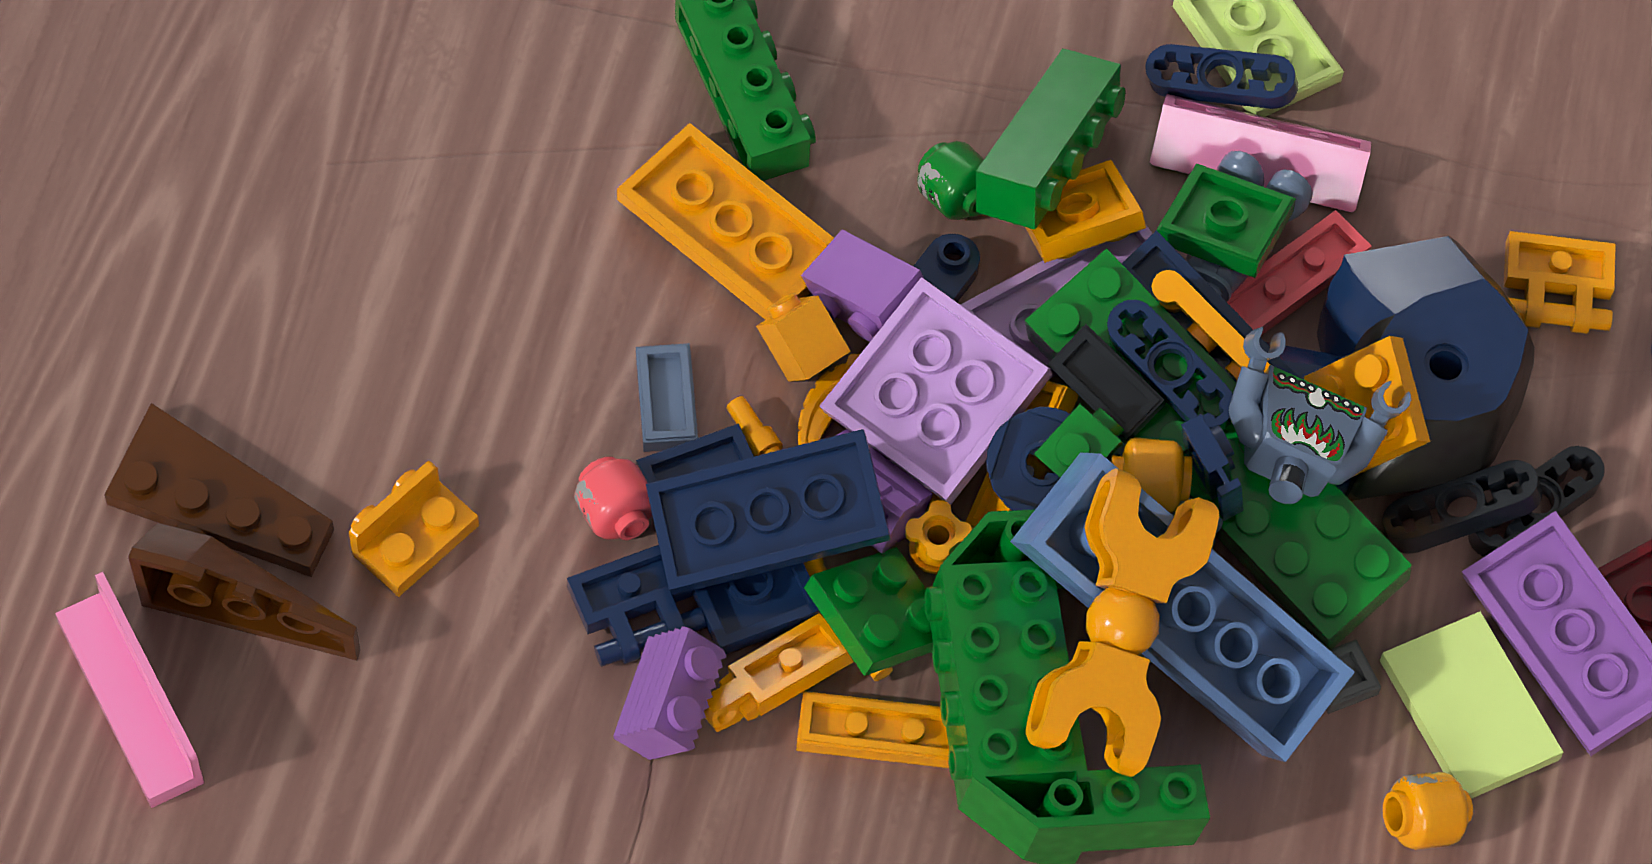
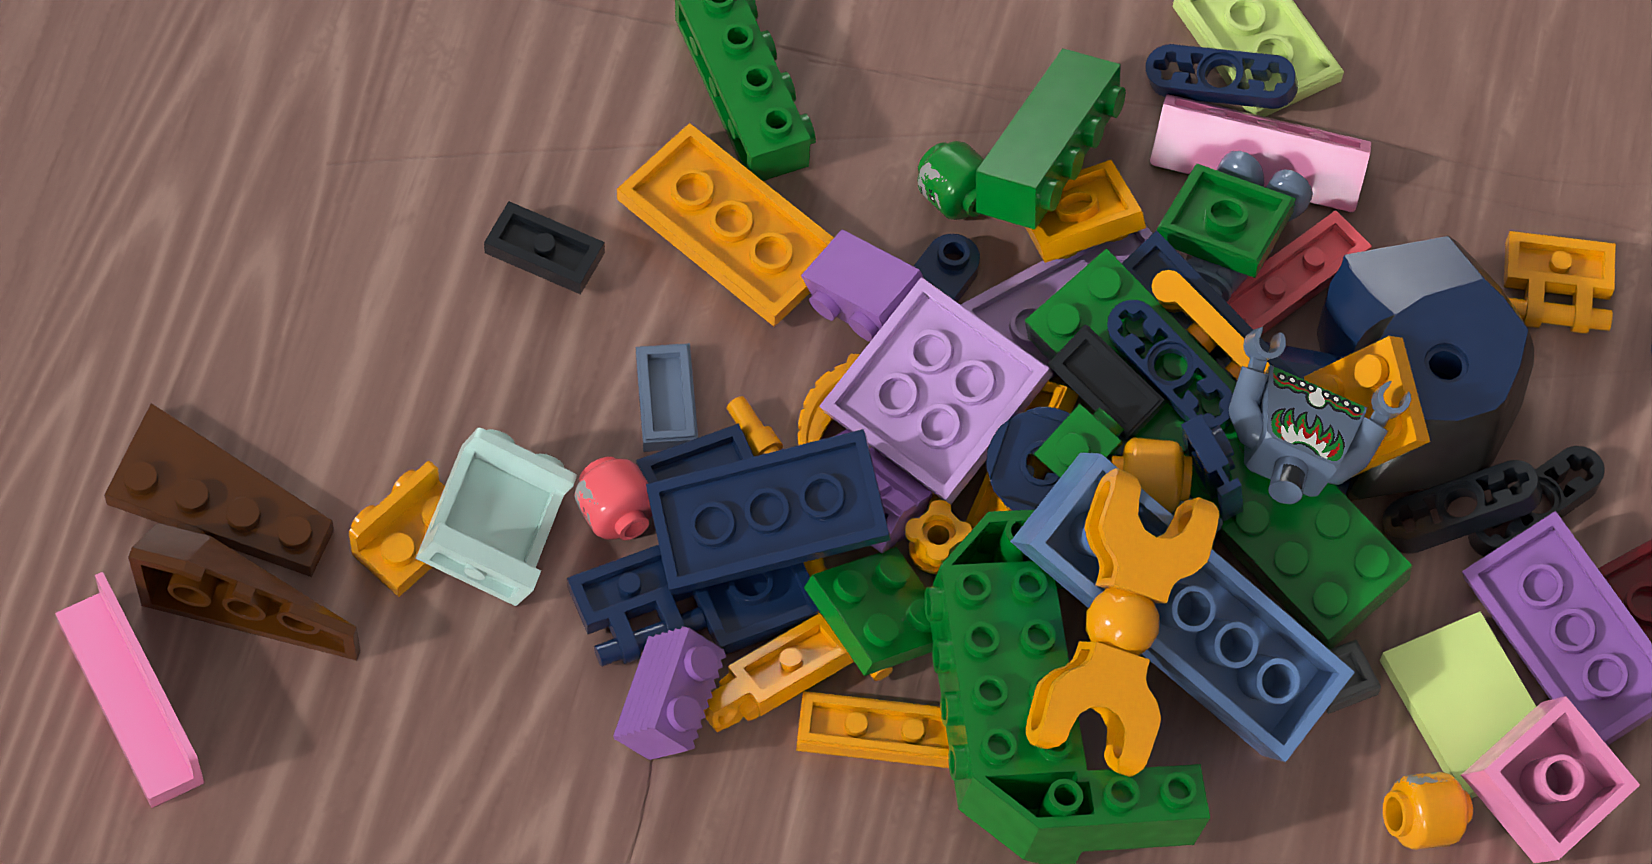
light orange brick [756,293,851,382] -> none
none -> light aqua panel [415,428,577,606]
none -> black plate [484,201,605,295]
none -> bright pink brick [1461,696,1640,863]

